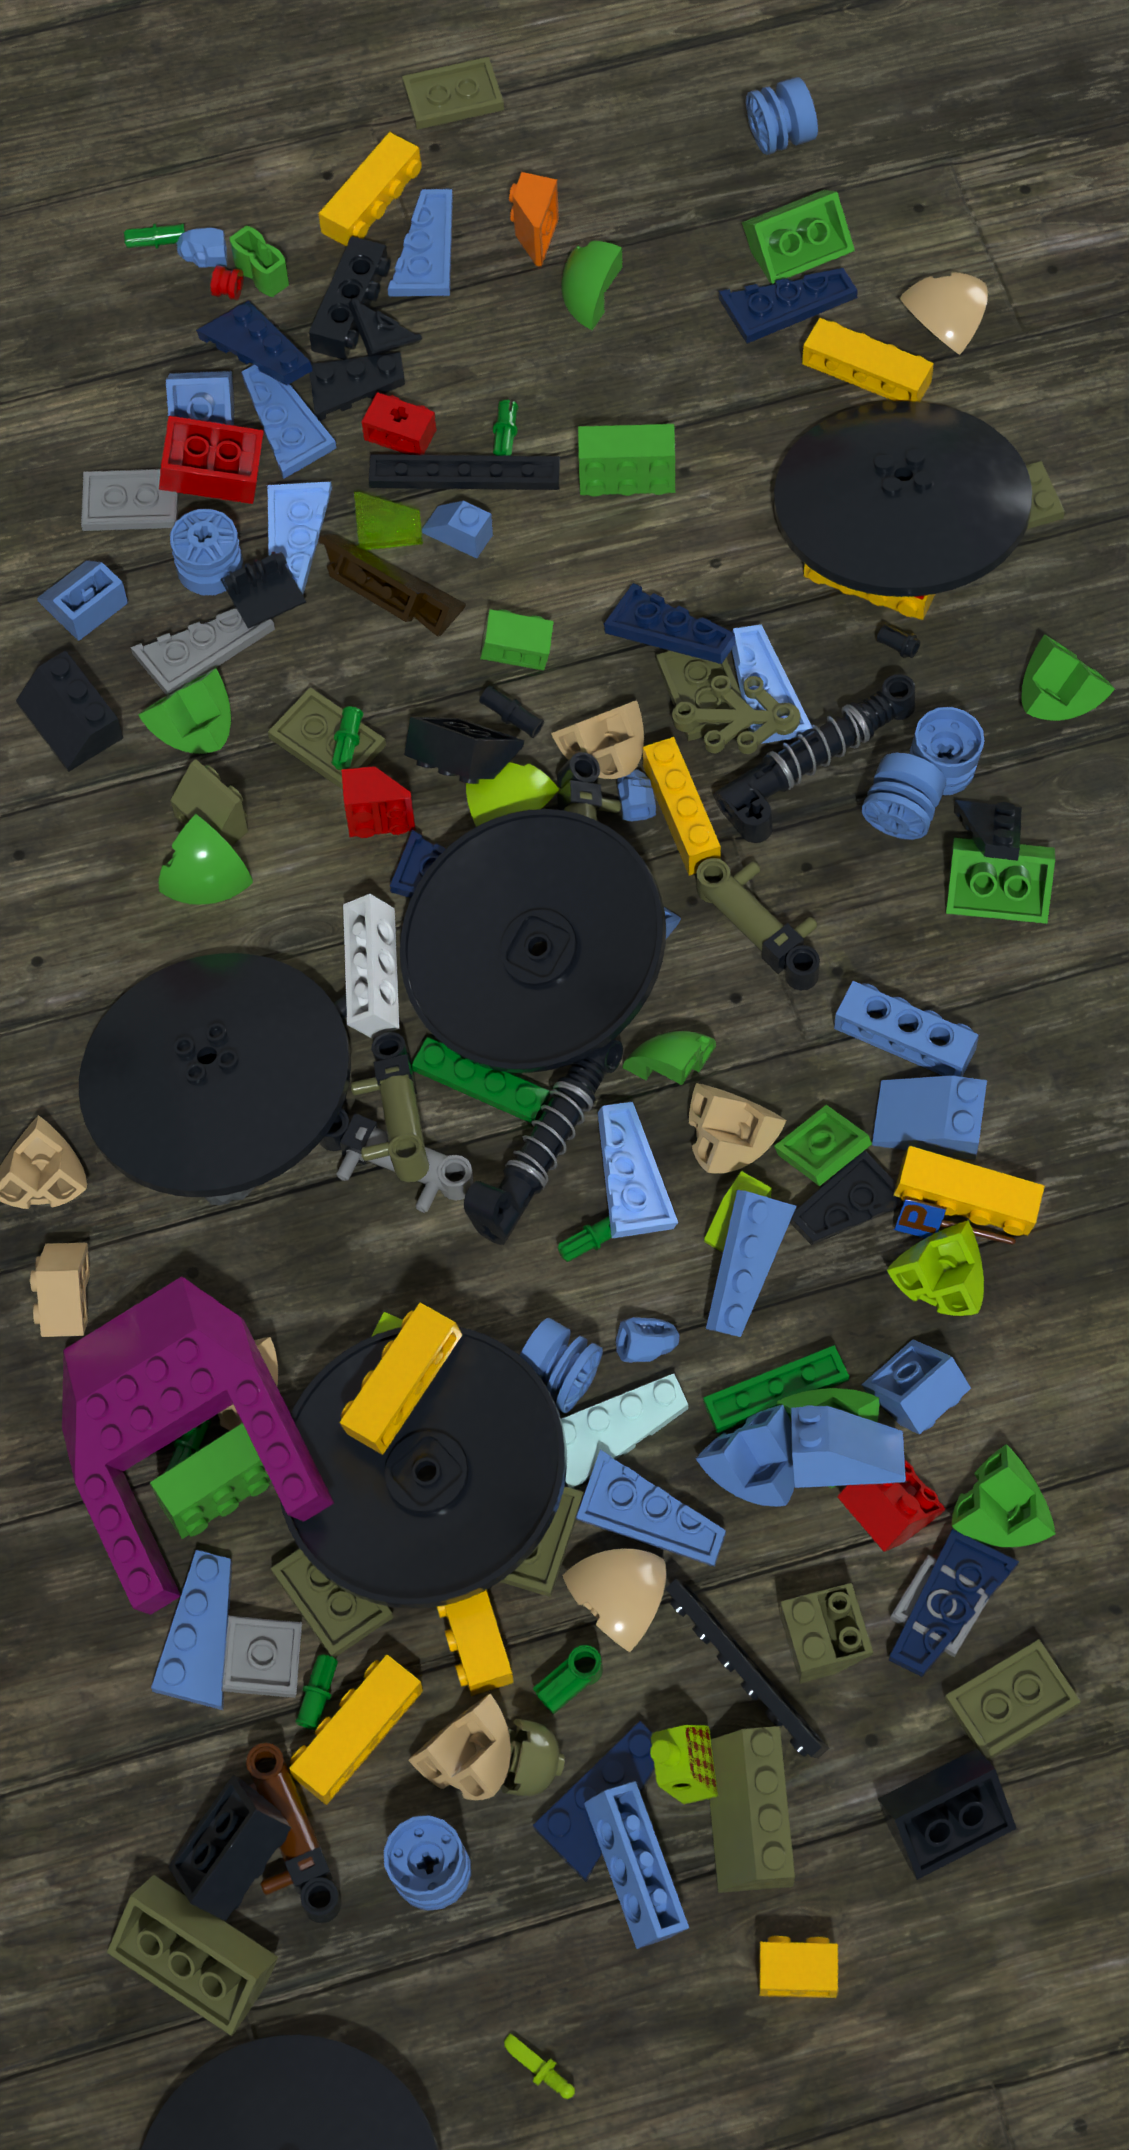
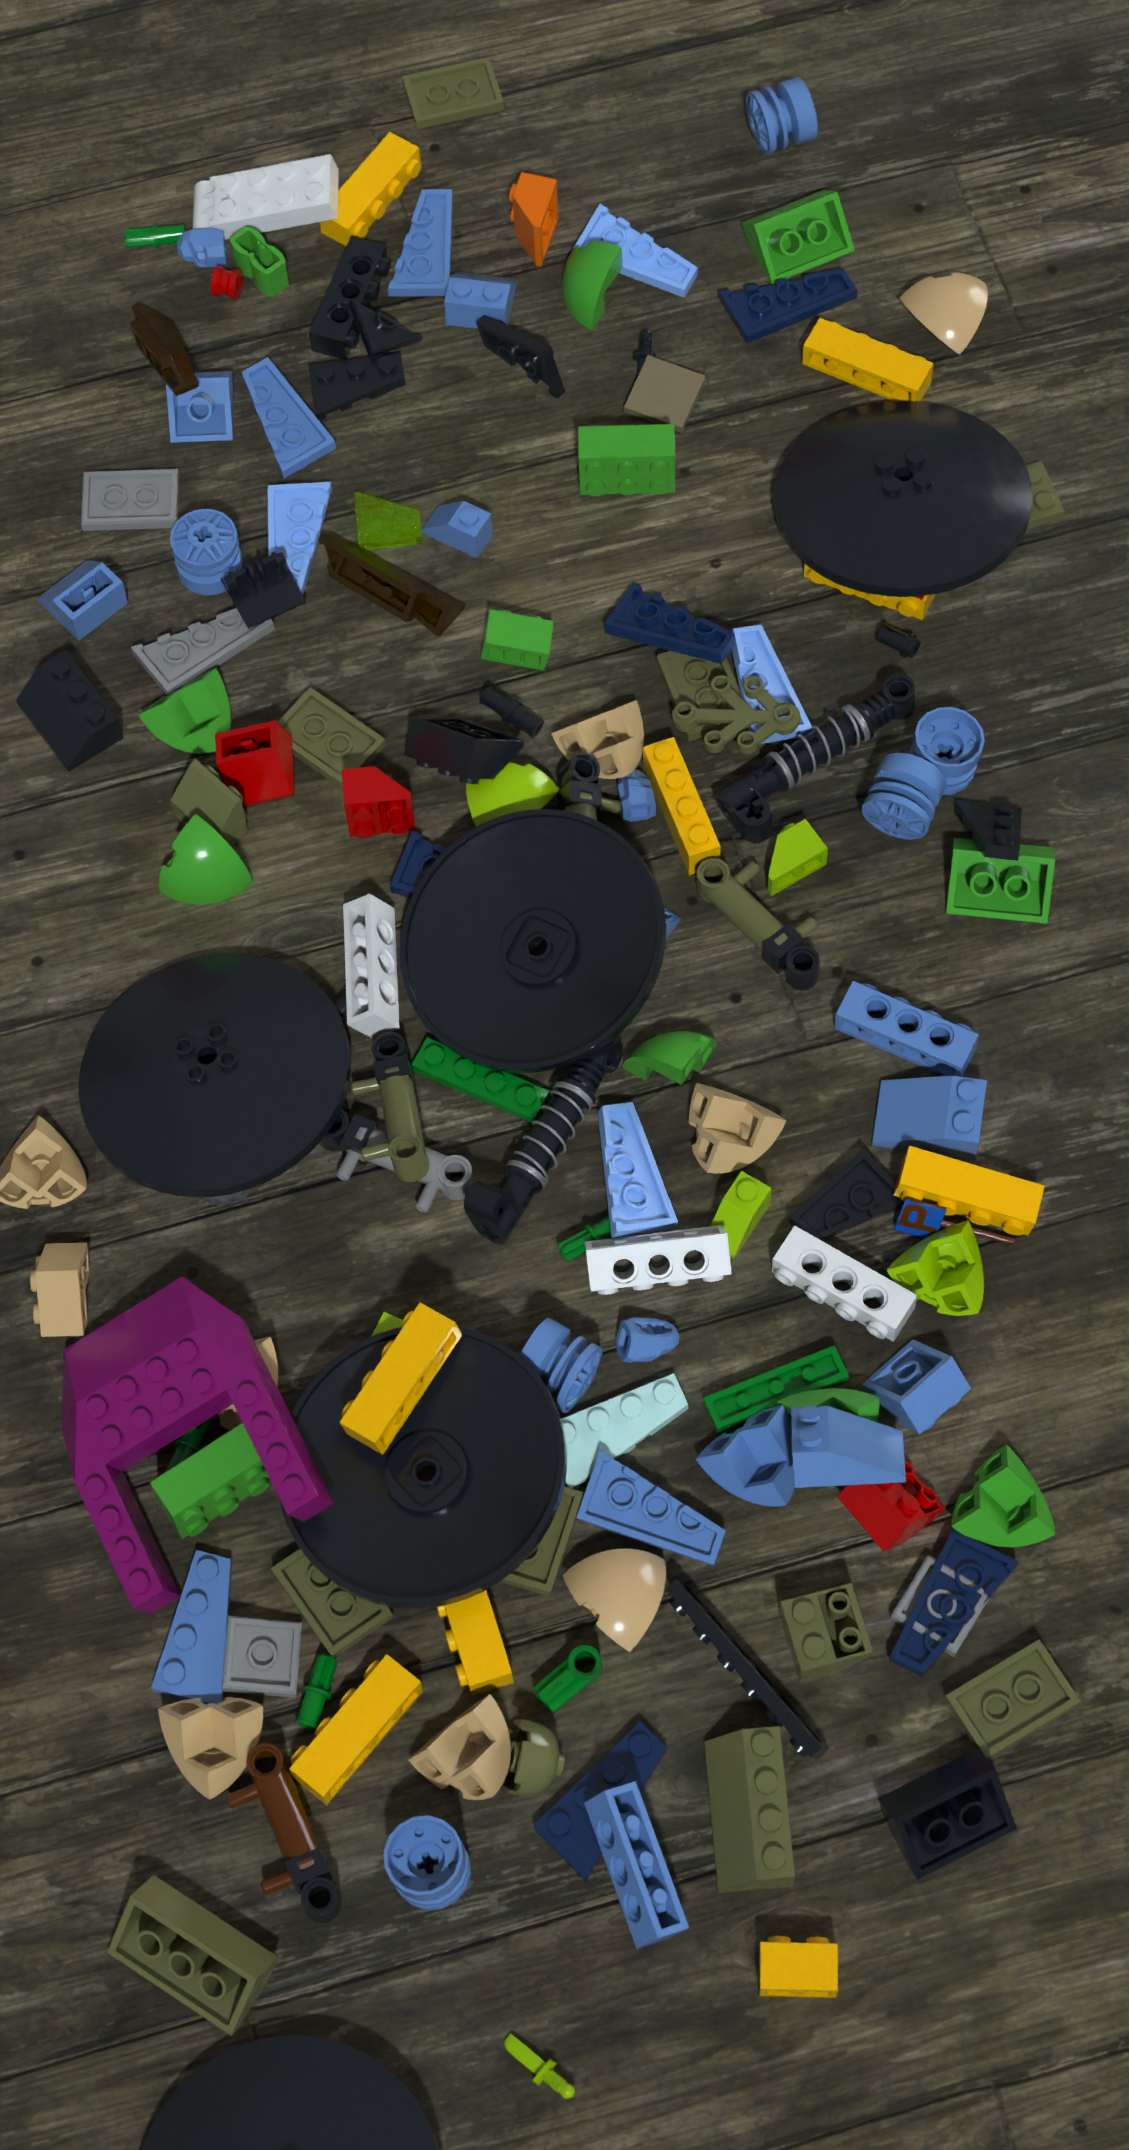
red brick [159,416,264,504] -> none
black slope [168,1774,291,1921] -> none
dark blue wing [197,301,313,386] -> none
green axle [331,706,363,770] -> none
red brick [362,392,436,455] -> none
black plate [369,455,560,490] -> none
green axle [493,400,518,456] -> none
lime torso [650,1725,718,1804] -> none
medium blue wing [706,1190,797,1337] -> none
bright green plate [774,1105,872,1186] -> none
bright green brick [1022,634,1115,721] -> none
none -> dark brown wedge [129,304,199,396]
none -> tan brick [158,1697,263,1800]
none -> white hinge [192,154,339,239]
none -> red slope [215,720,295,807]
none -> medium blue slope [444,272,517,329]
none -> black wing [476,315,565,399]
none -> light blue wing [573,204,698,298]
none -> white brick [584,1225,732,1295]
none -> dark tan tile [624,355,706,433]
none -> black piece [633,329,656,380]
none -> lime slope [767,819,828,896]
none -> white brick [772,1226,917,1342]

